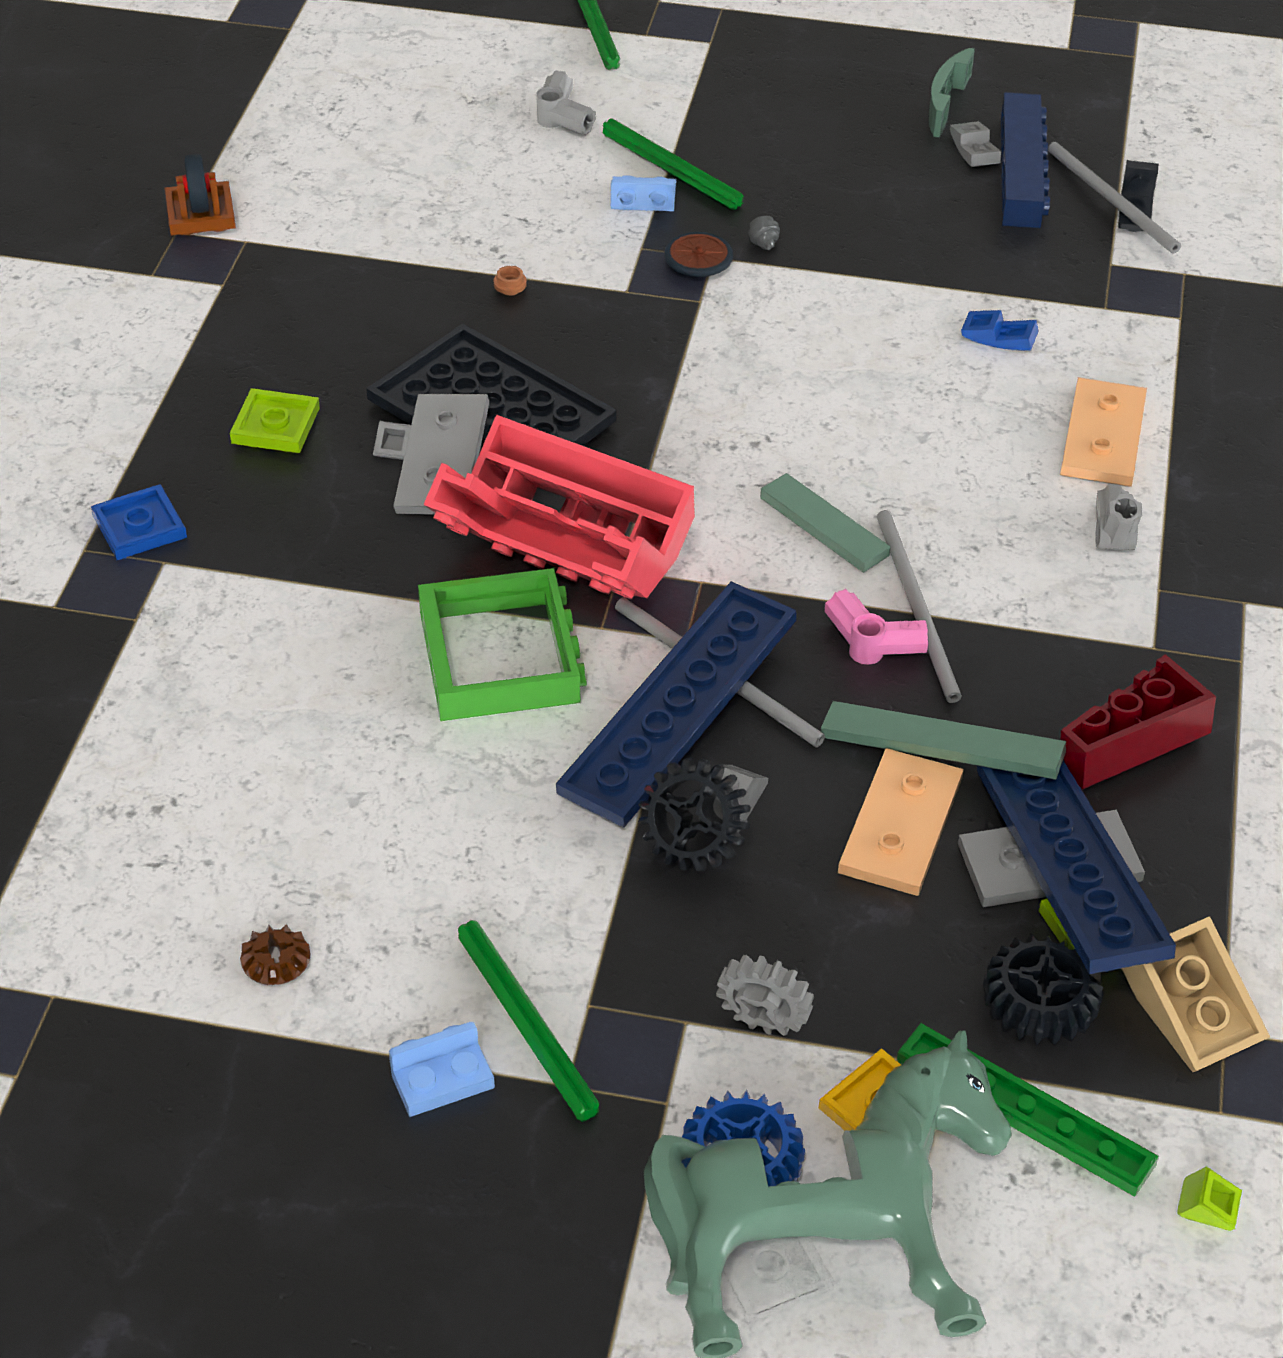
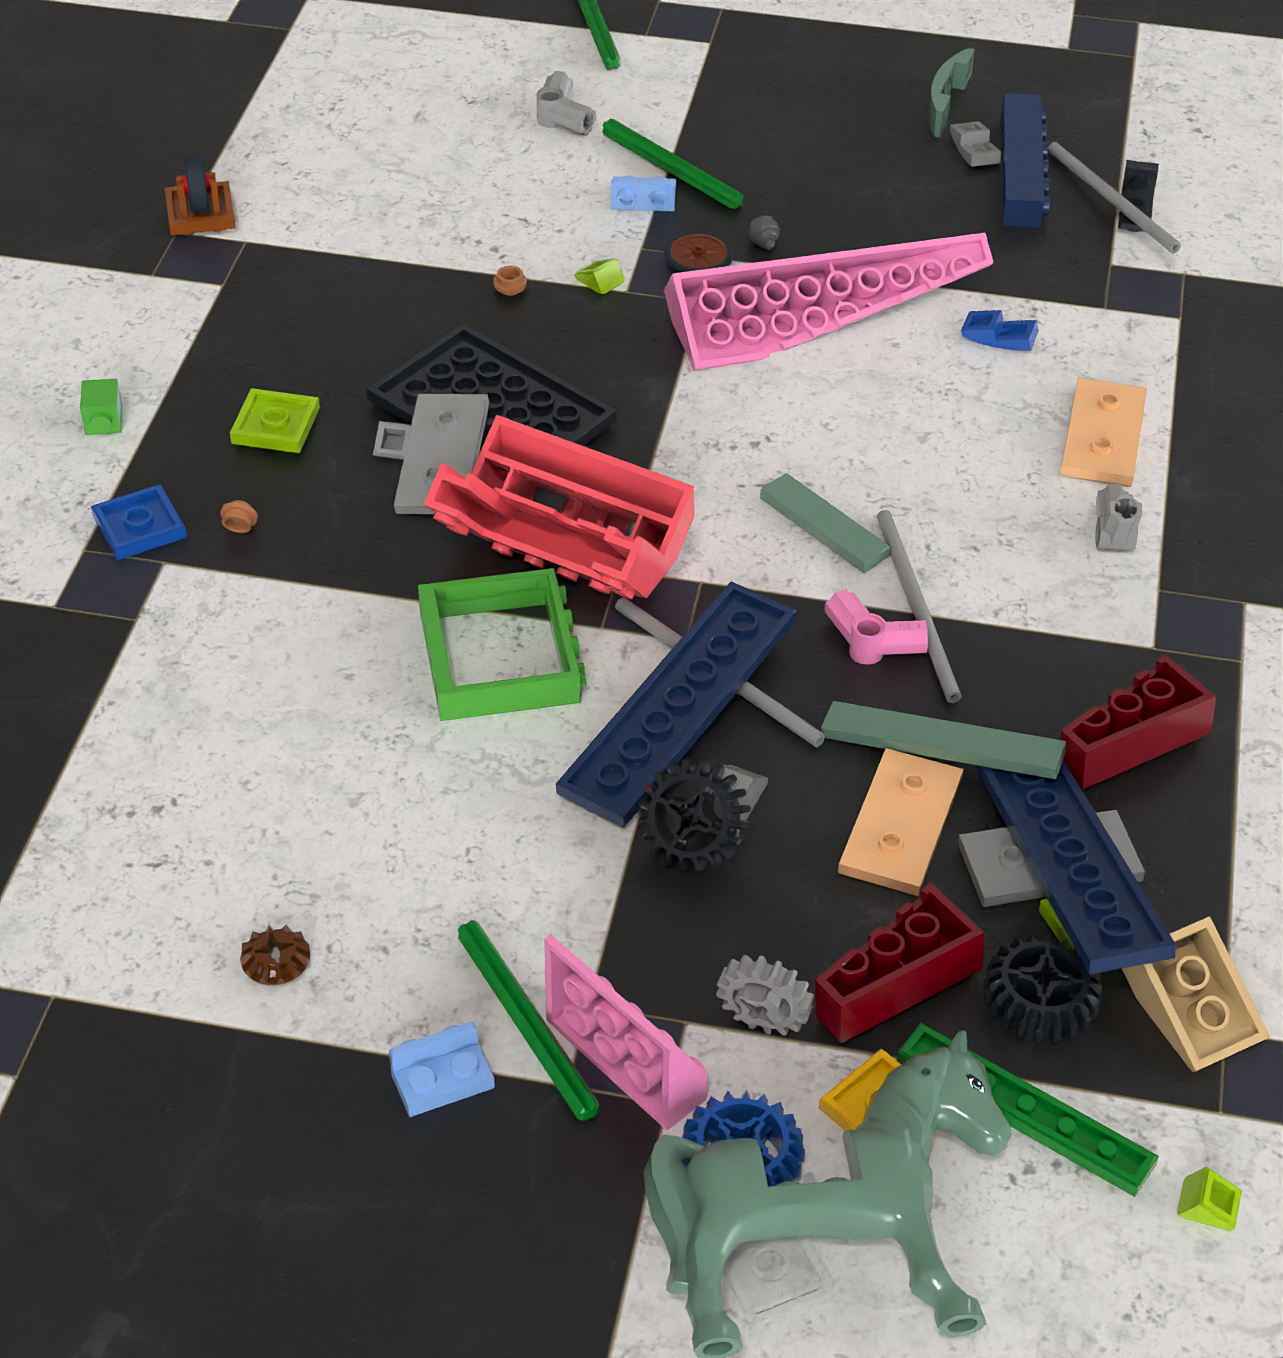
none -> bright green brick [80,378,122,435]
none -> nougat plate [220,500,258,533]
none -> bright pink slope [544,934,708,1131]
none -> lime slope [574,258,625,294]
none -> bright pink wedge [664,233,993,370]
none -> dark red wedge [815,882,984,1043]

